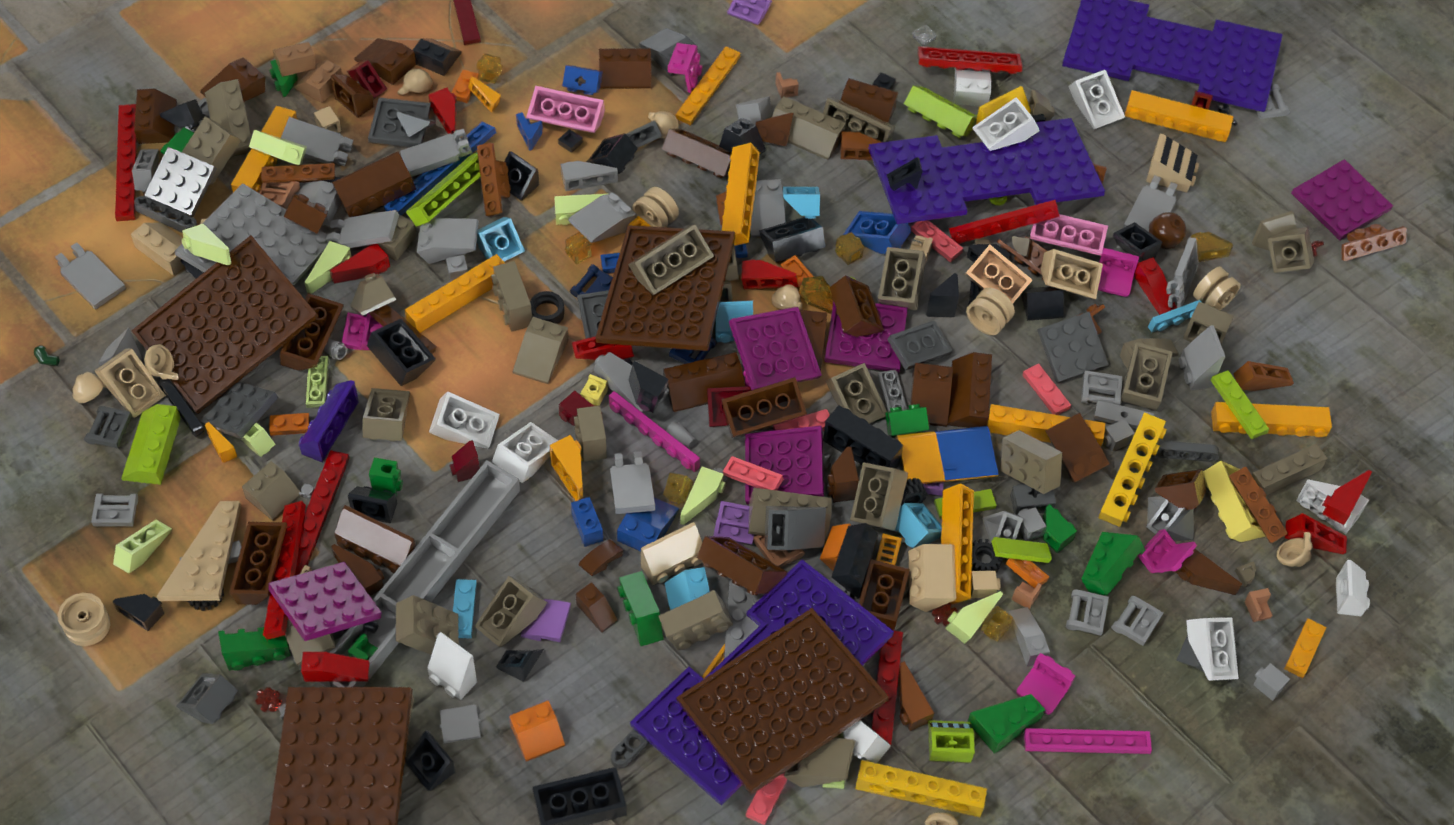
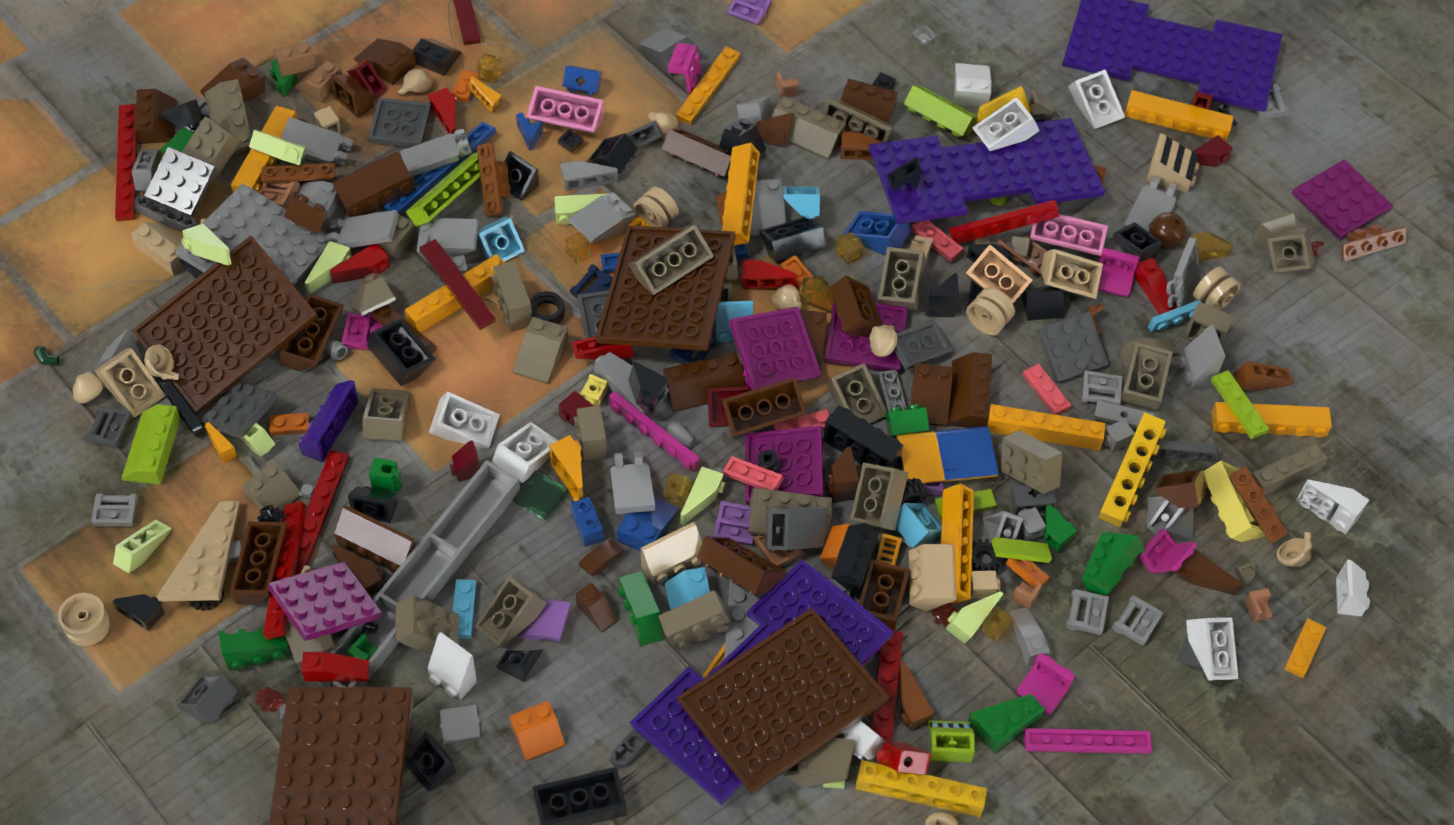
light grey tile [55,242,126,310] -> none
yellowish green tile [306,356,329,408] -> none
slope [397,111,436,137] -> none
reddish brown slope [599,48,651,89] -> none
coral plate [746,772,788,825] -> none
red plate [917,46,1022,74] -> none
reddish brown slope [1045,413,1109,482] -> none
light grey brick [1253,663,1290,701] -> none
red slope [1285,513,1347,554] -> none
red slope [1322,470,1372,525] -> none
none -> black gear [257,505,284,522]
none -> dark red tile [419,239,496,330]
none -> clear green tile [513,470,568,521]
none -> black wheel [758,450,780,472]
none -> tan hat [869,325,897,357]
none -> red torso [876,742,931,775]
none -> dark red slope [1193,135,1233,167]

